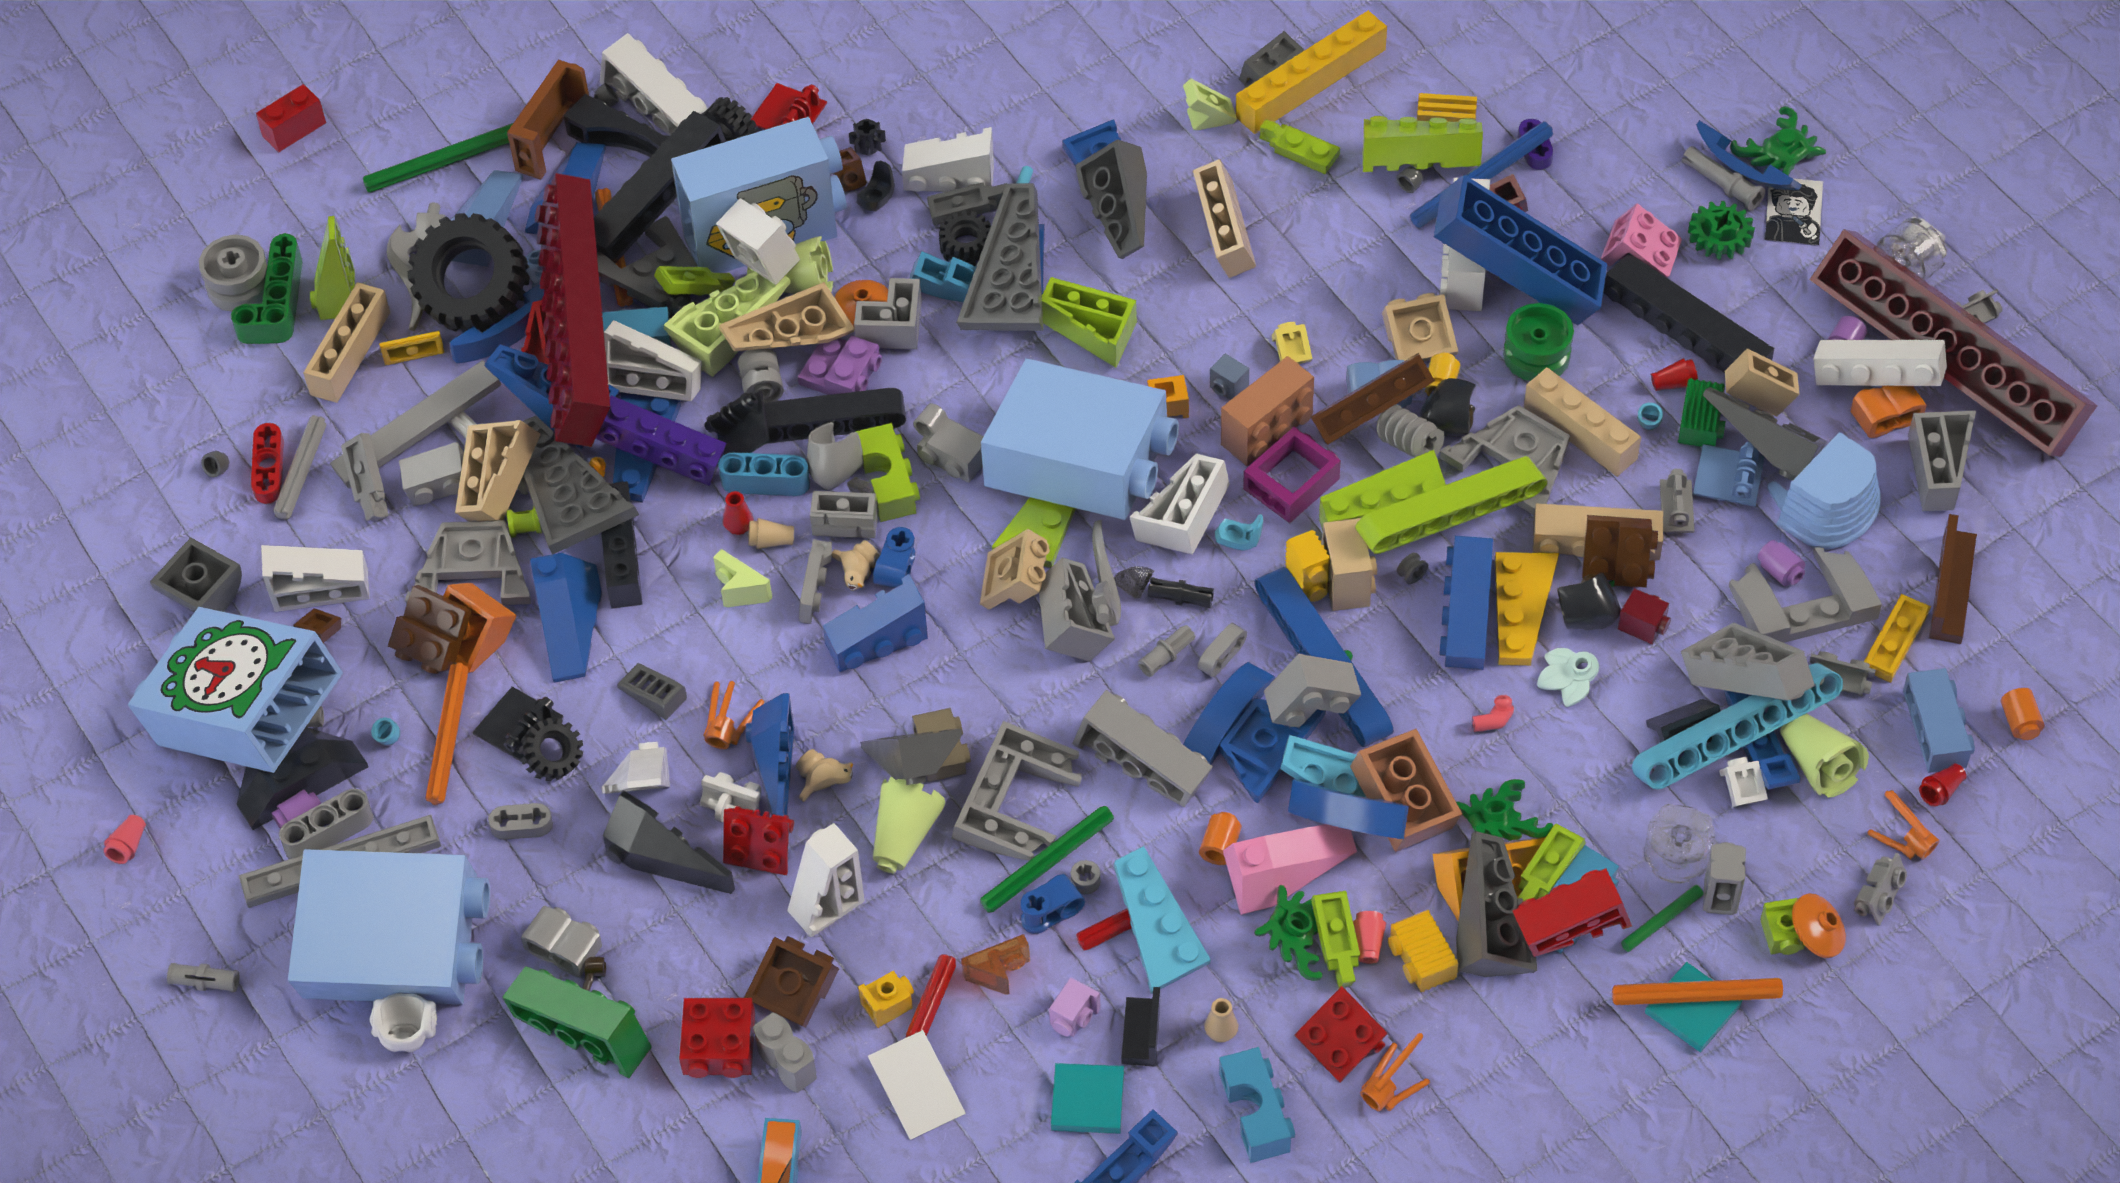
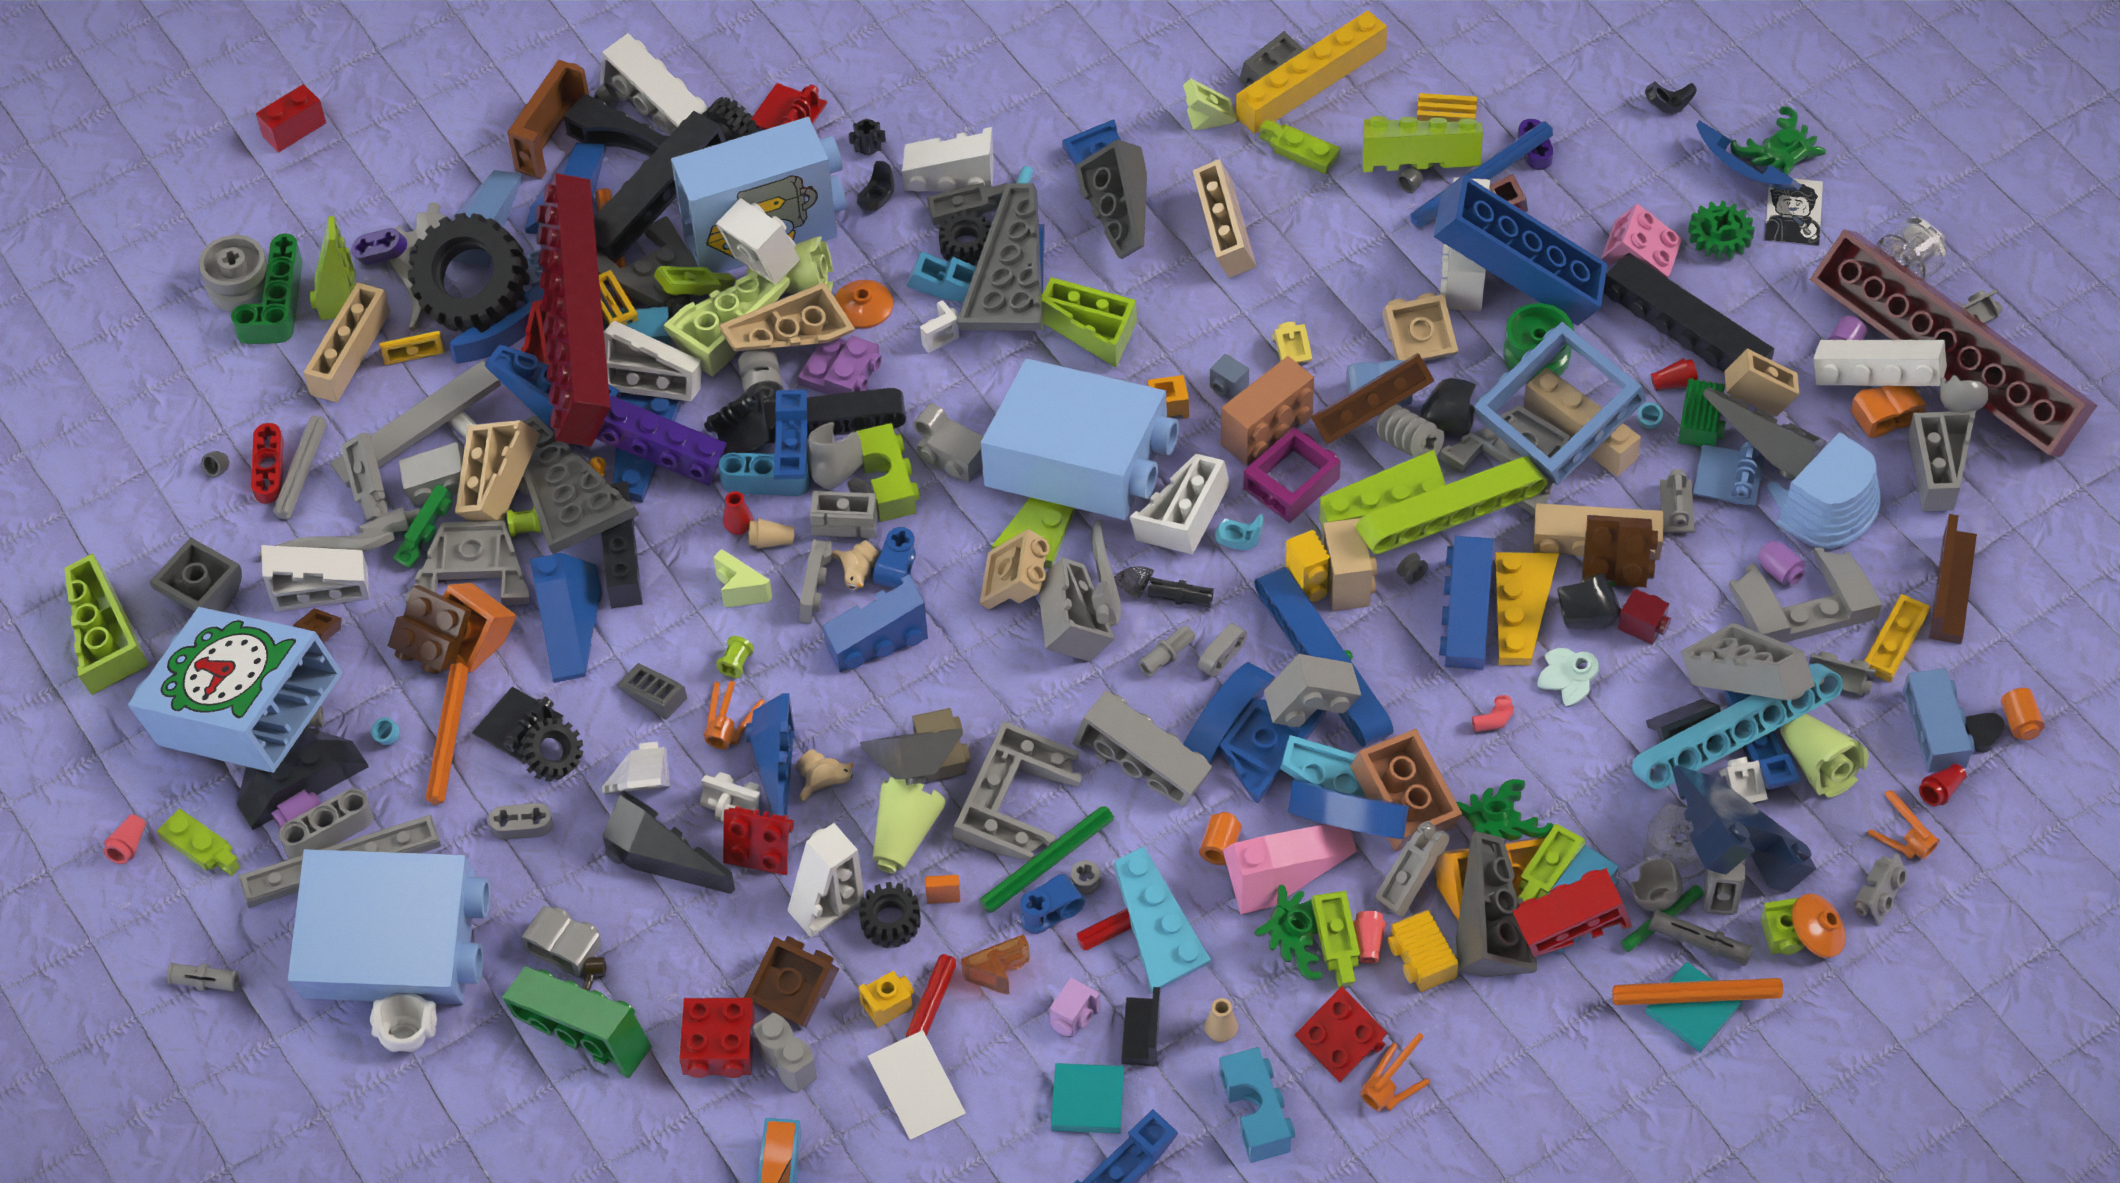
green axle [363,123,513,192] -> none
reddish brown bracket [832,147,867,193] -> none
light grey brick [854,278,922,349] -> none
yellow brick [1425,352,1461,396] -> none
light grey pin [1682,146,1765,211] -> none
none -> lime wedge [64,553,150,695]
none -> lime hinge [157,808,241,876]
none -> light grey piece [259,507,420,559]
none -> dark purple beam [351,228,407,265]
none -> green hinge [393,484,453,569]
none -> yellow tile [599,270,638,326]
none -> lime bush [716,636,755,679]
none -> blue slope [774,390,807,480]
none -> black tyre [859,882,921,948]
none -> white bracket [920,300,959,353]
none -> orange tile [925,875,961,904]
none -> light grey hinge [1375,821,1450,917]
none -> medium blue window [1474,322,1646,486]
none -> light grey hair [1631,858,1683,911]
none -> black hair [1645,81,1697,114]
none -> flat silver pin [1648,909,1753,966]
none -> dark blue wedge [1672,765,1816,893]
none -> light grey hair [1940,375,1988,412]
none -> black tile [1965,713,2005,752]

